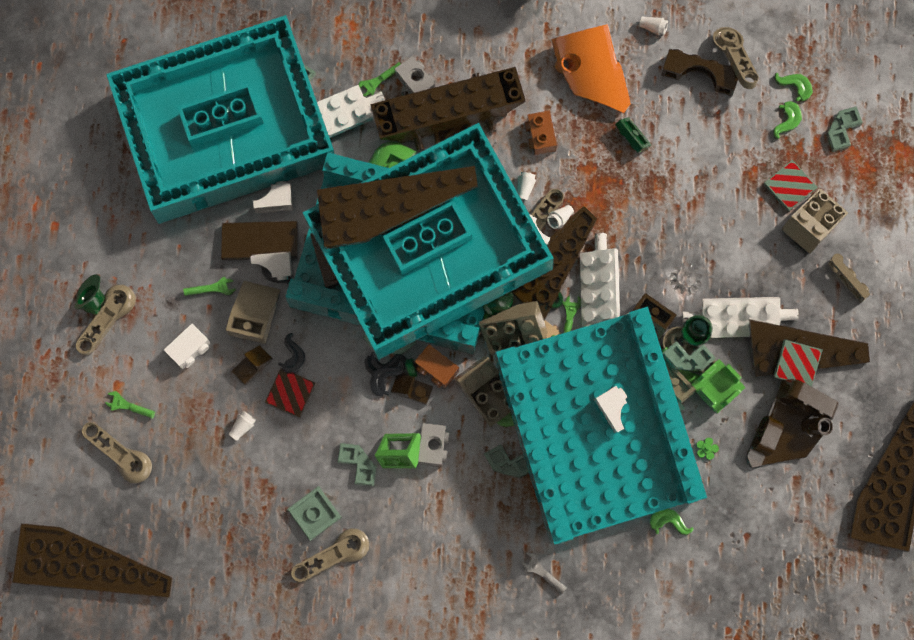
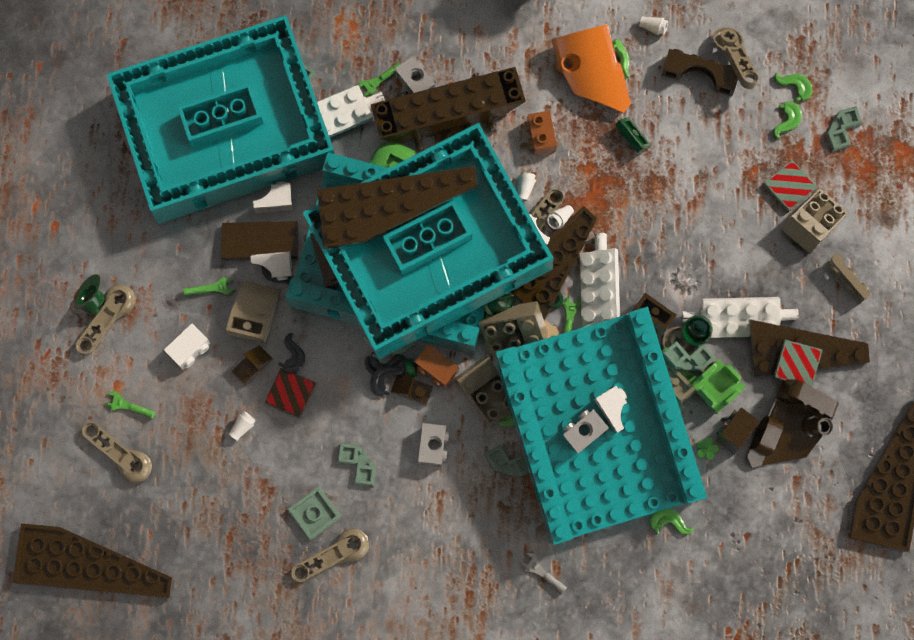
bright green tile [375,433,421,468] -> none
none -> light grey brick [561,409,609,454]
none -> bright green piece [612,39,630,79]
none -> dark brown brick [716,407,760,455]

